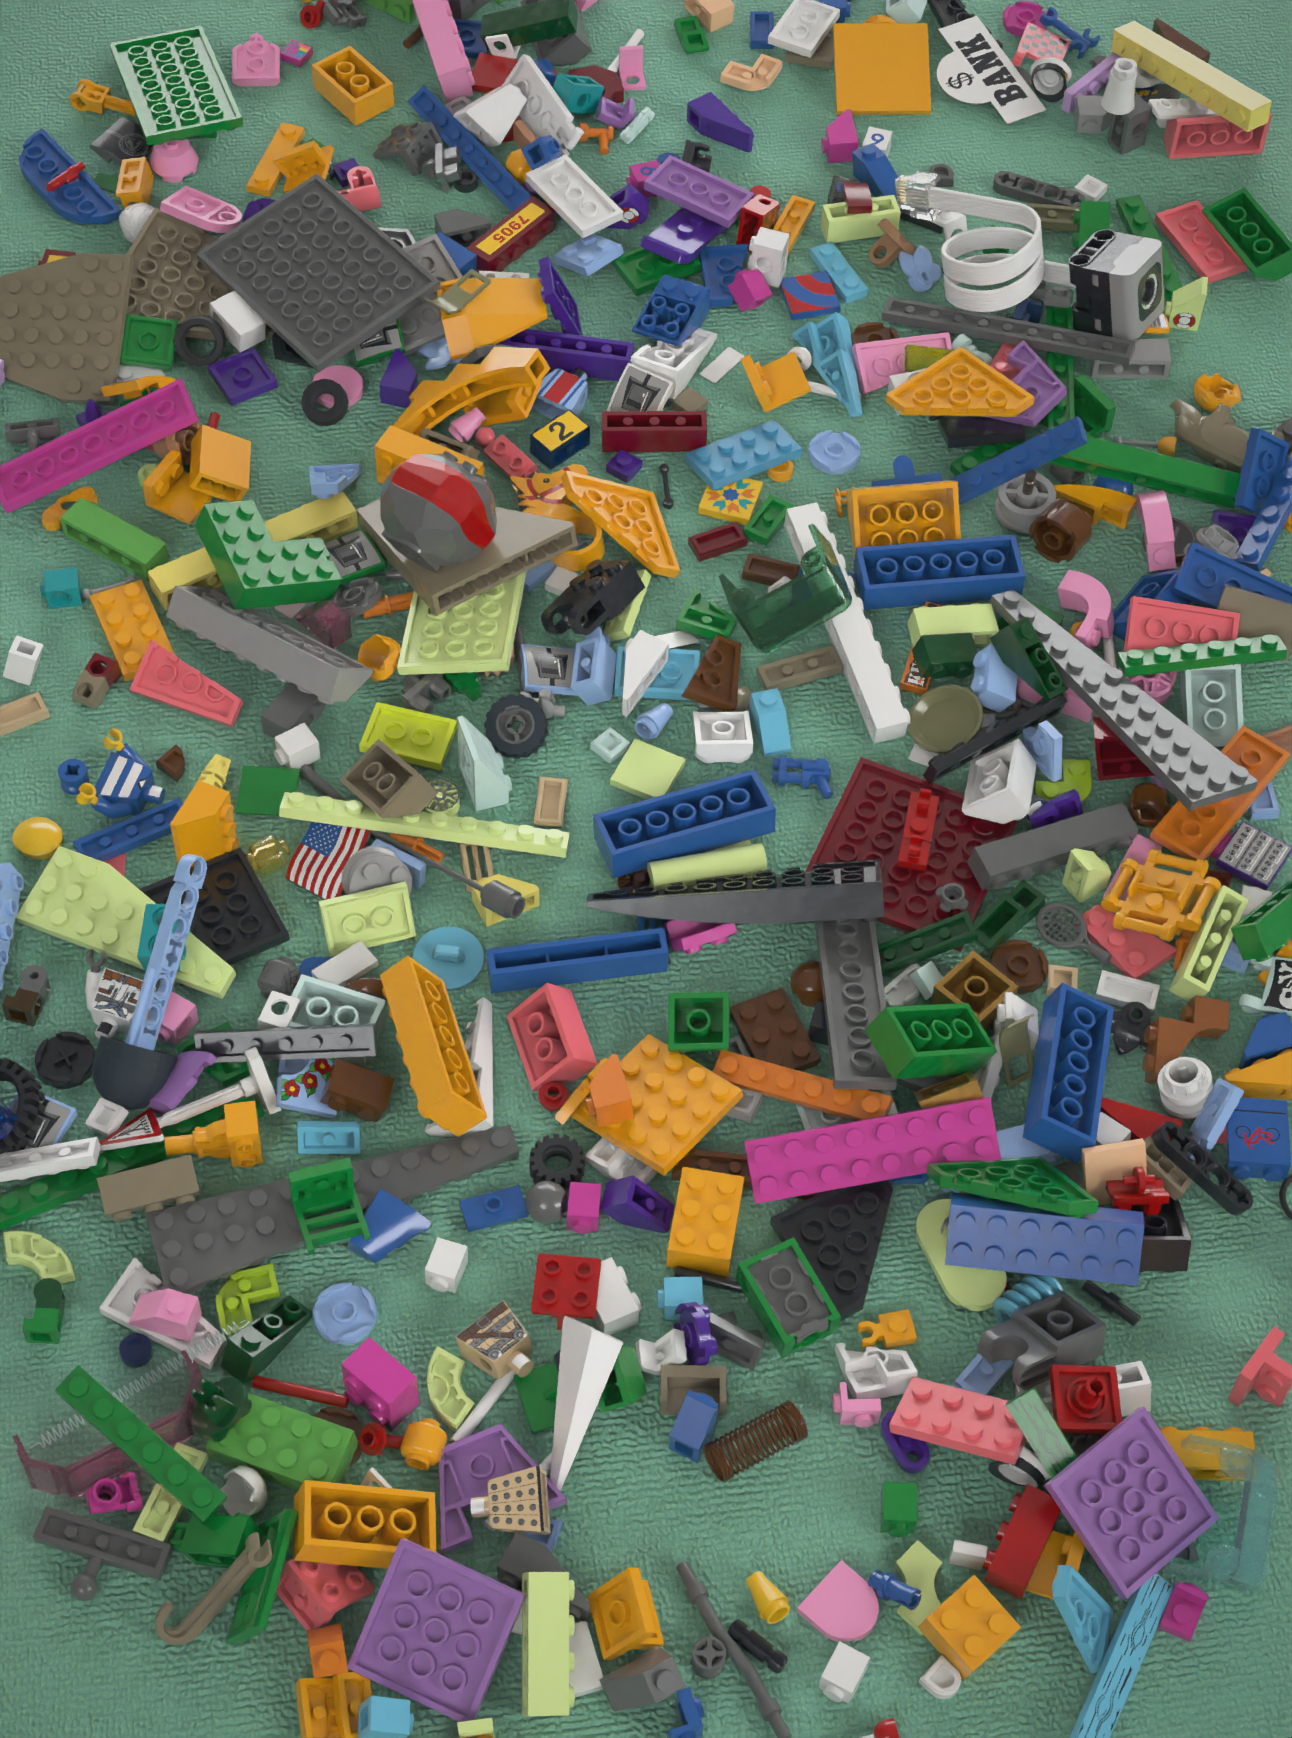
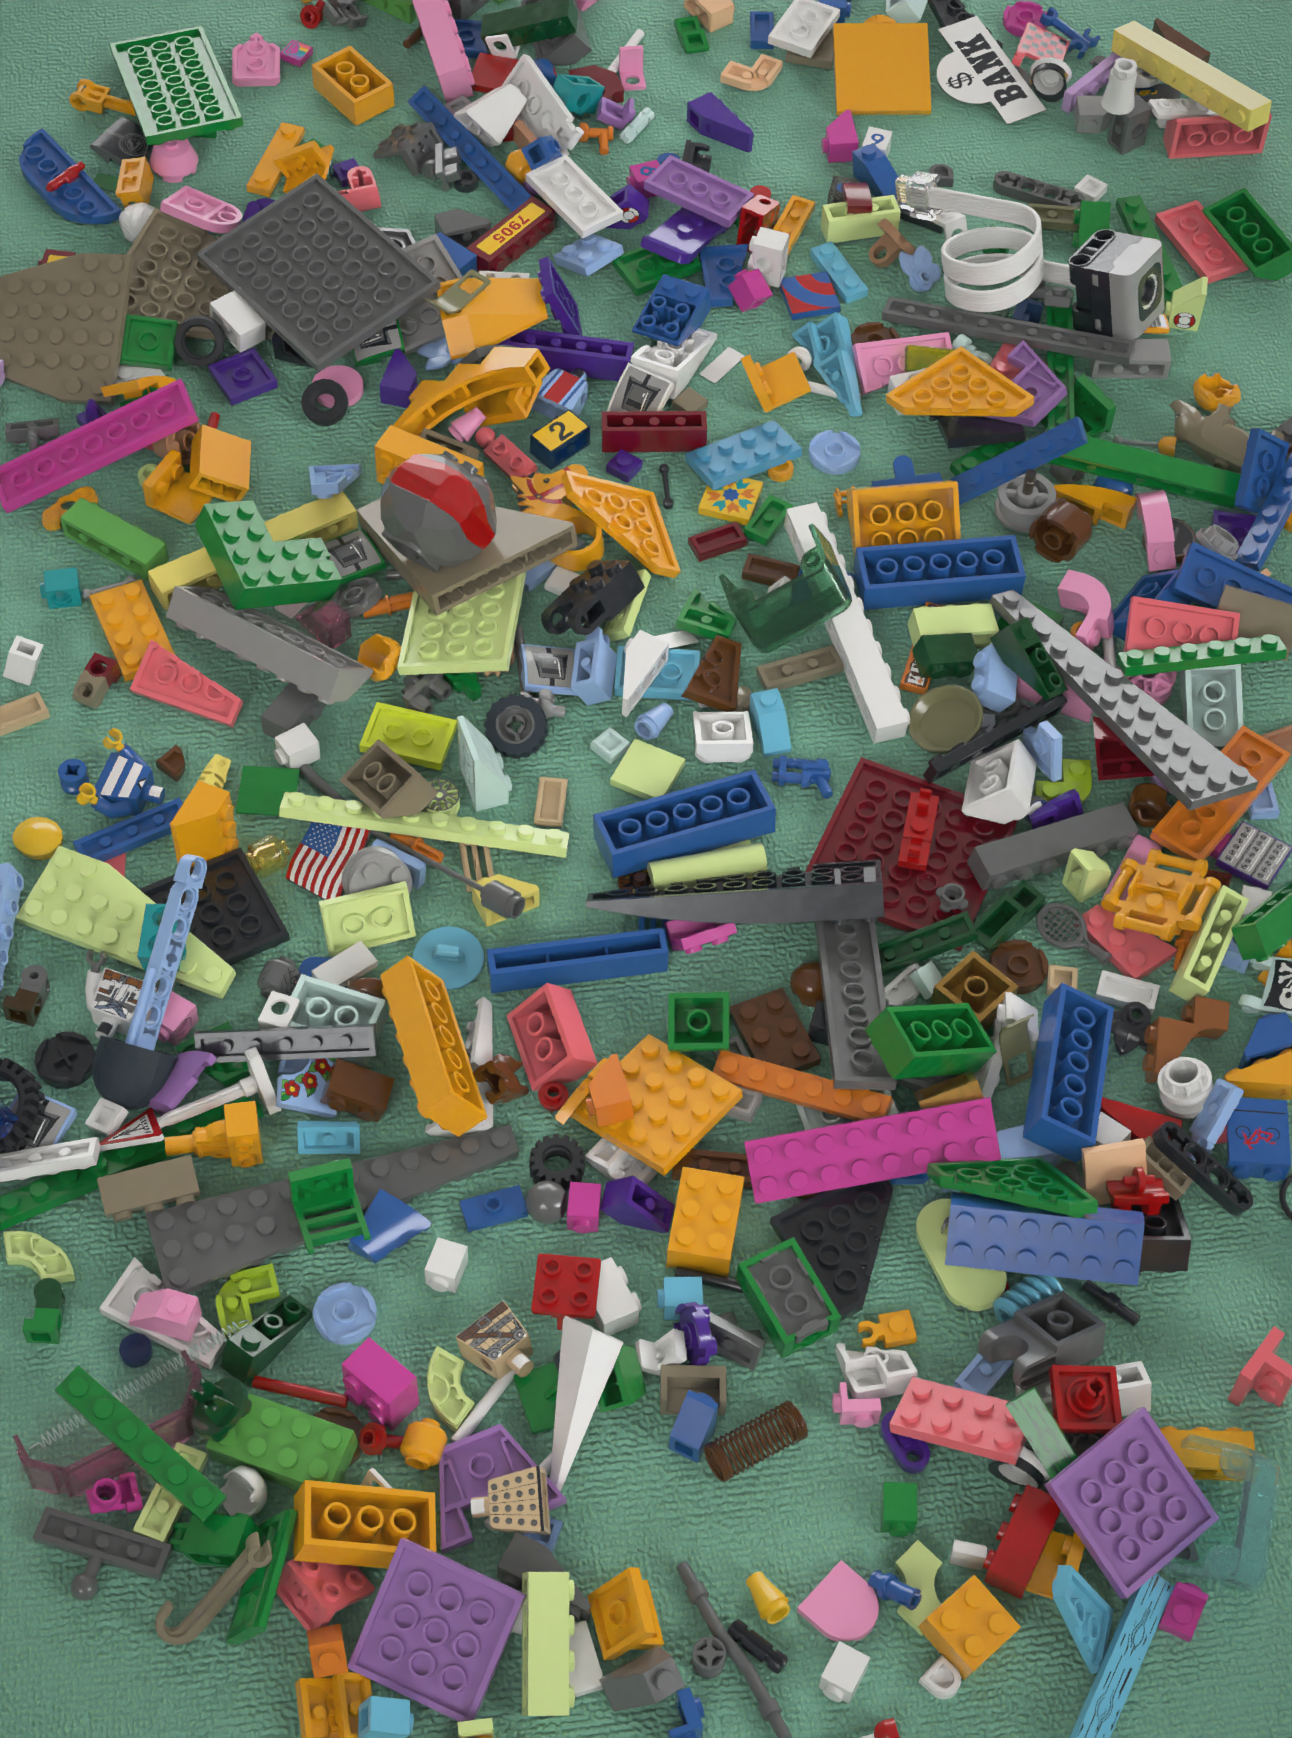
white sticker [908,743,938,767] -> none
none -> reddish brown animal [473,1053,529,1104]

